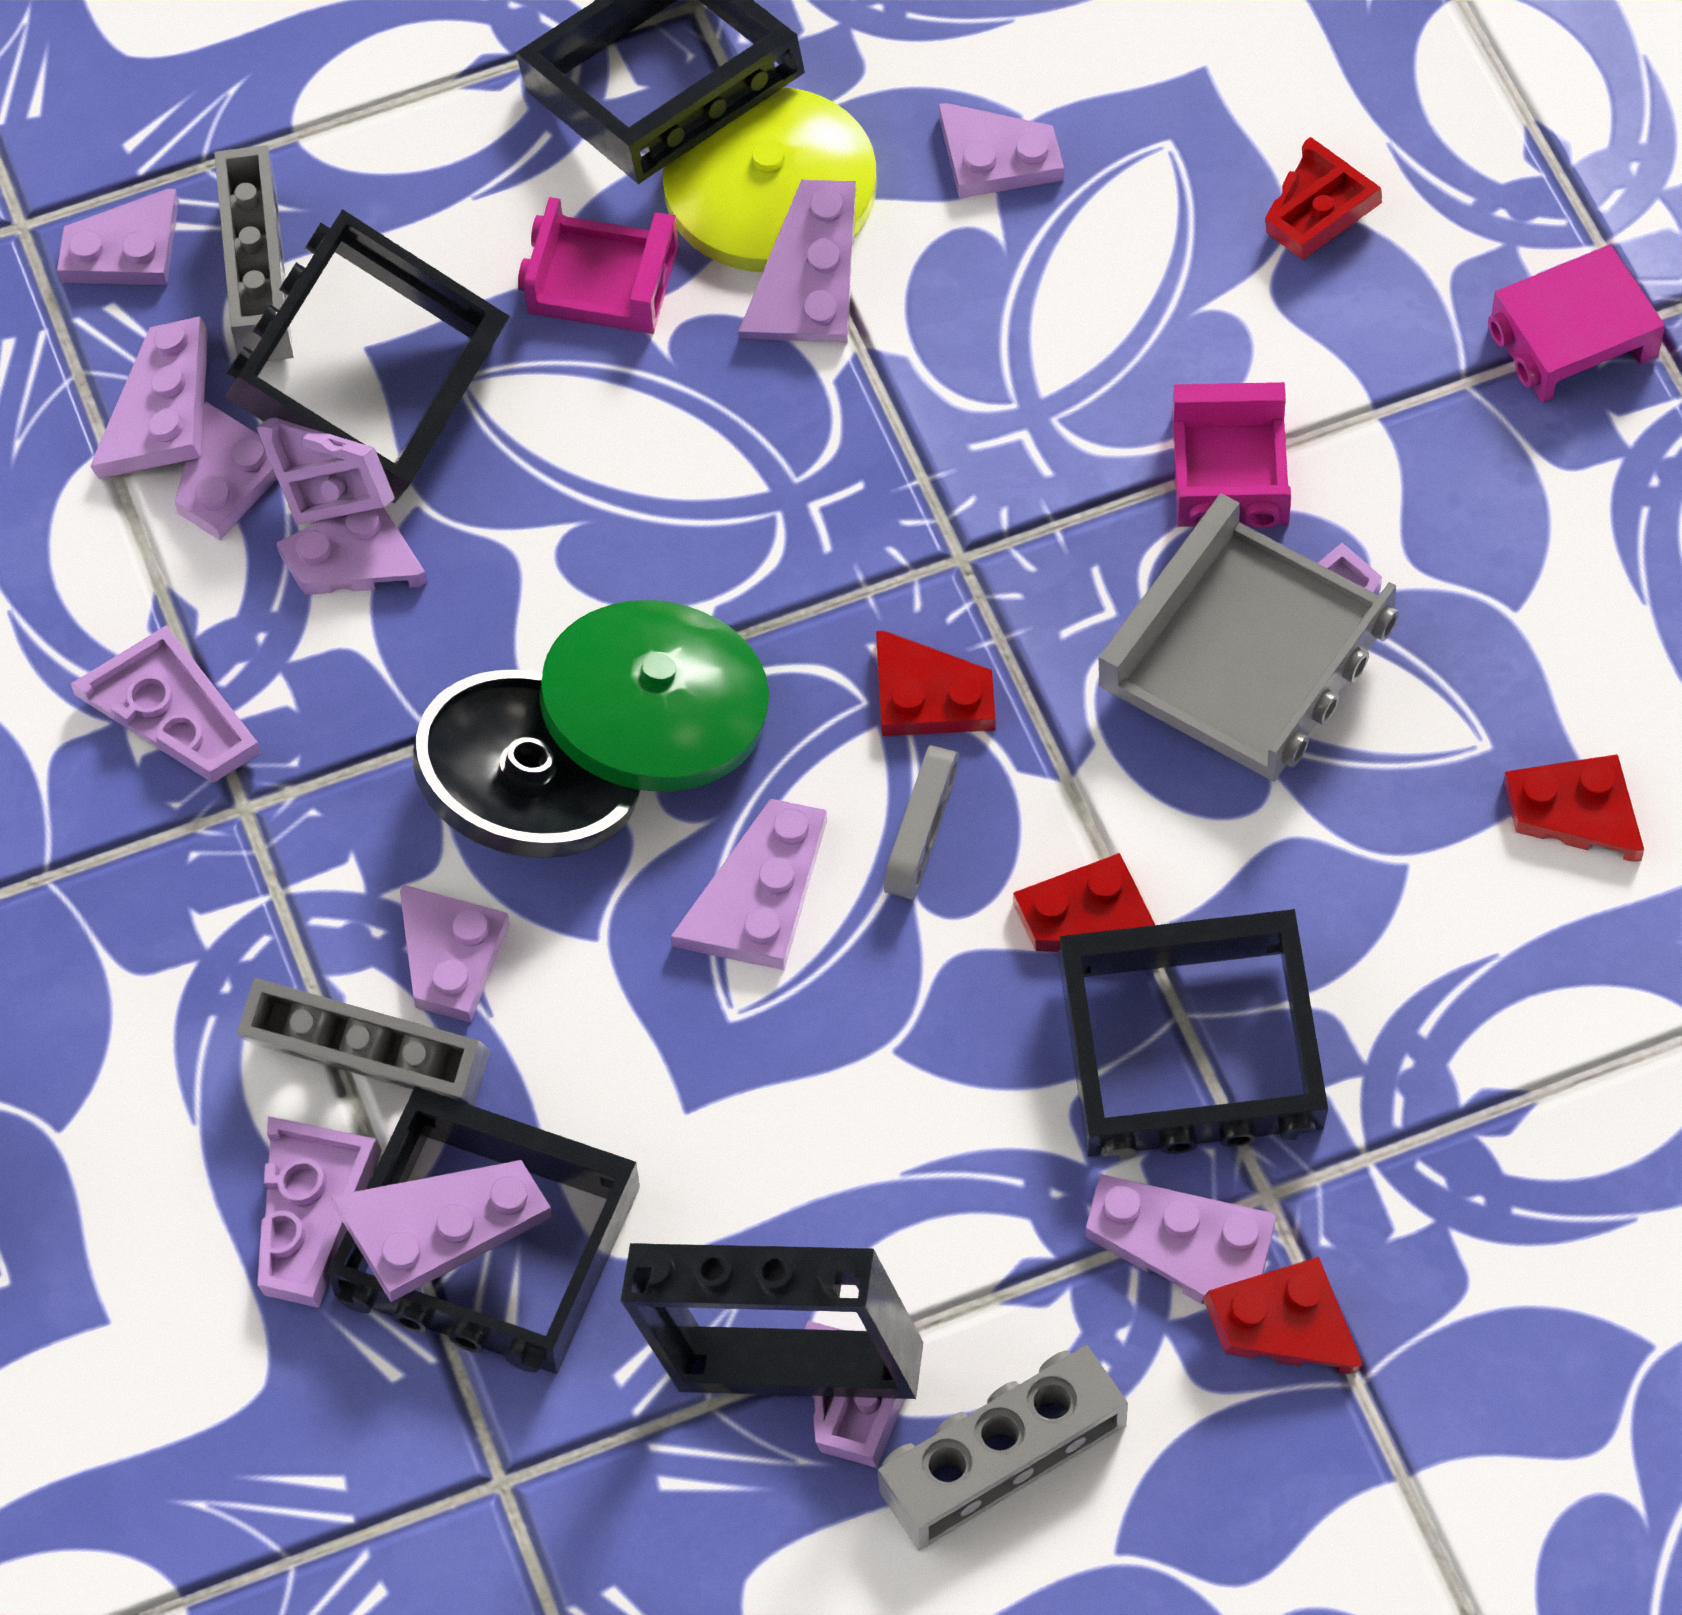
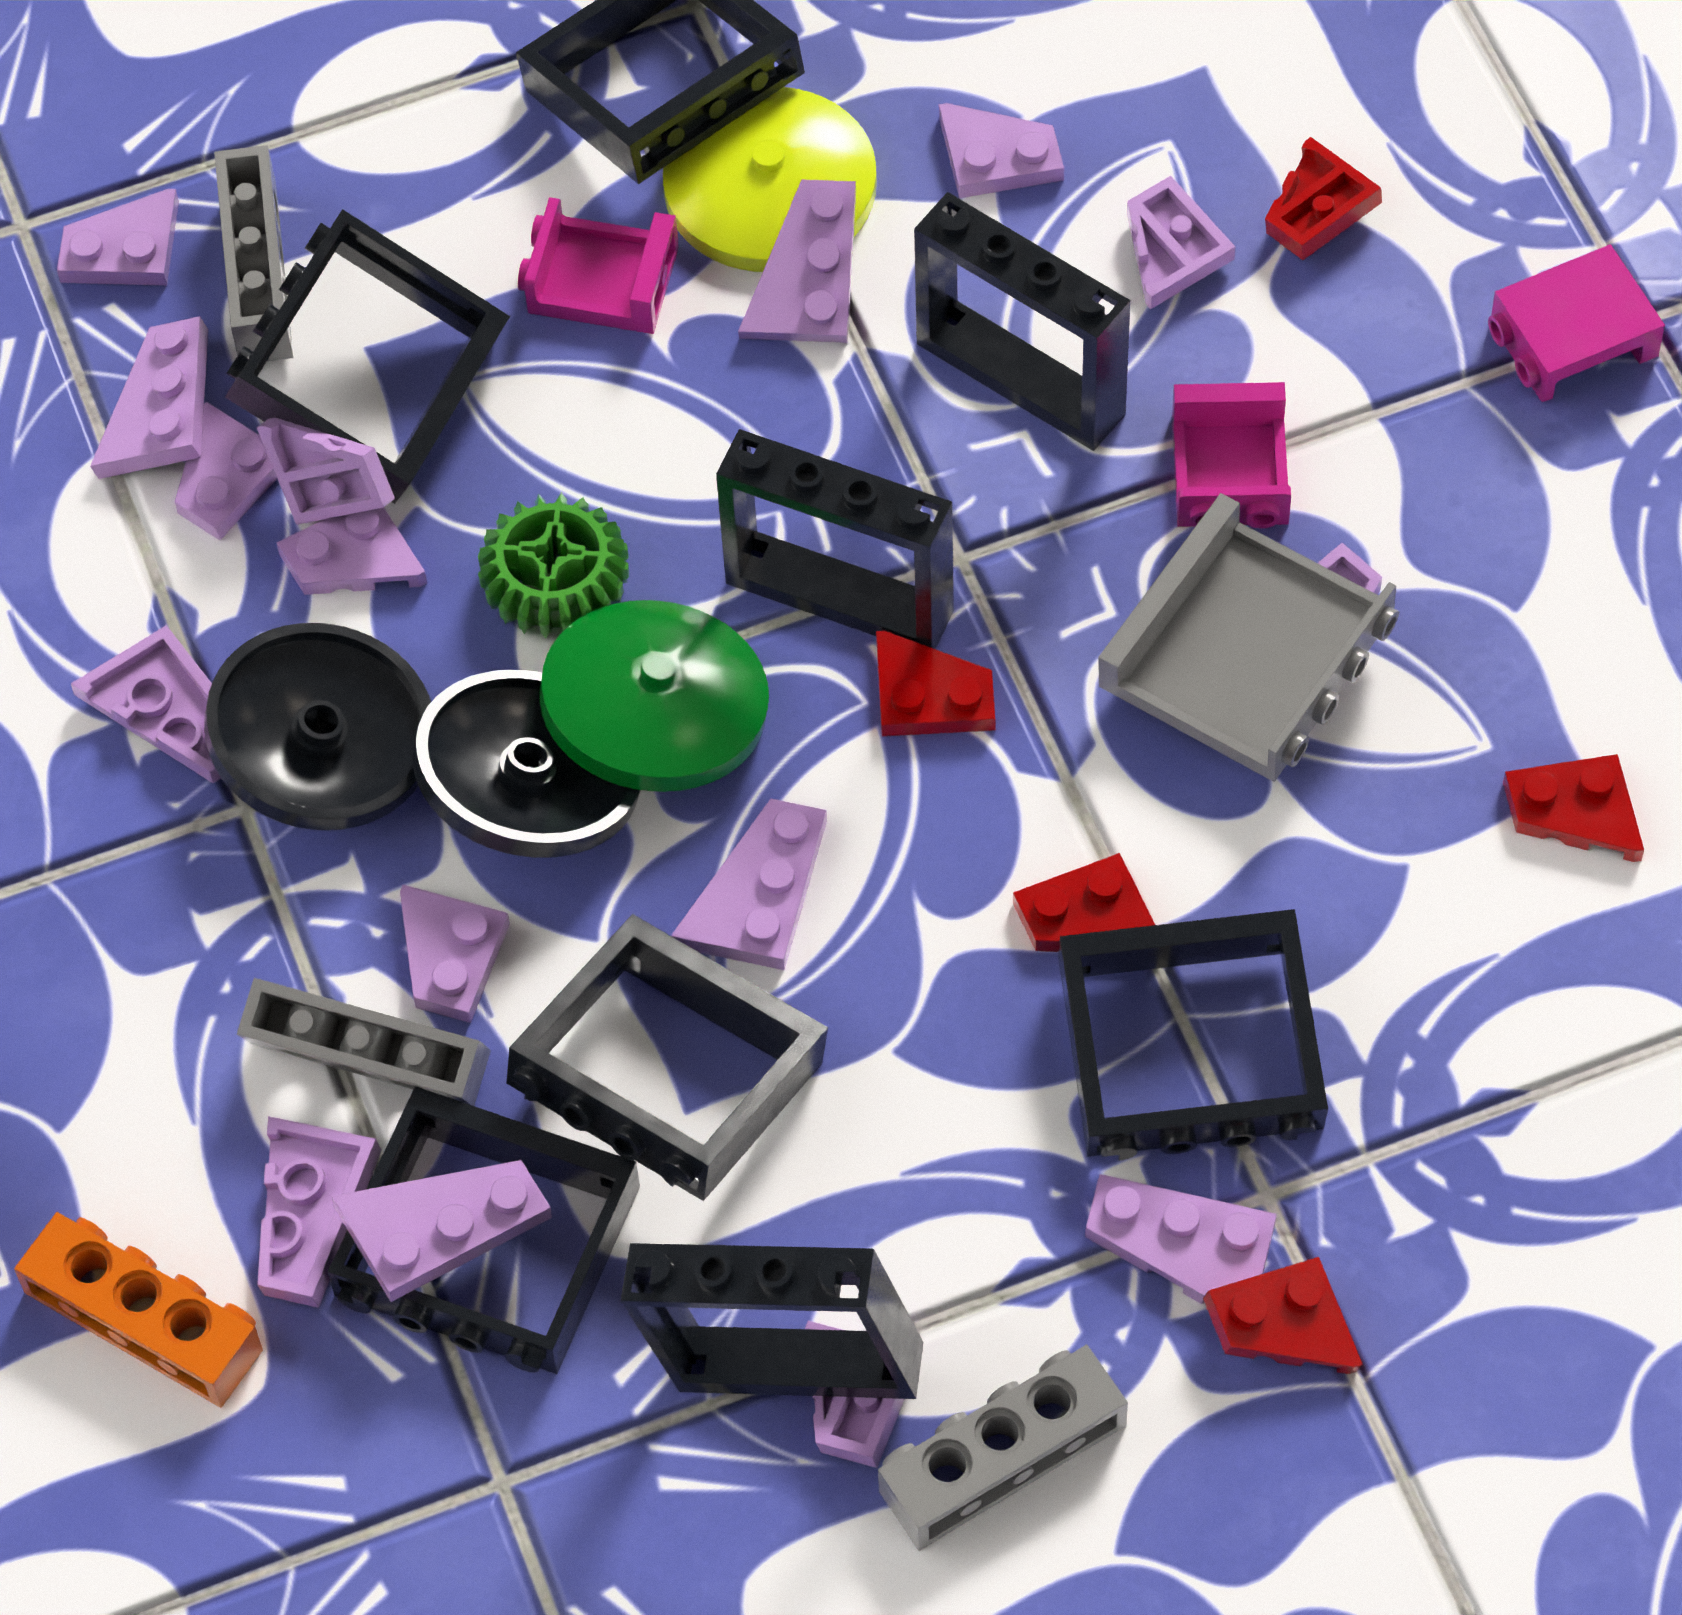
light grey beam [884,745,959,900] -> none
none -> orange brick [14,1212,263,1408]
none -> black dish [204,623,431,830]
none -> bright green gear [478,492,630,638]
none -> black window [506,914,828,1202]
none -> black window [716,429,954,649]
none -> black window [914,192,1131,451]
none -> lavender wing [1127,175,1235,310]

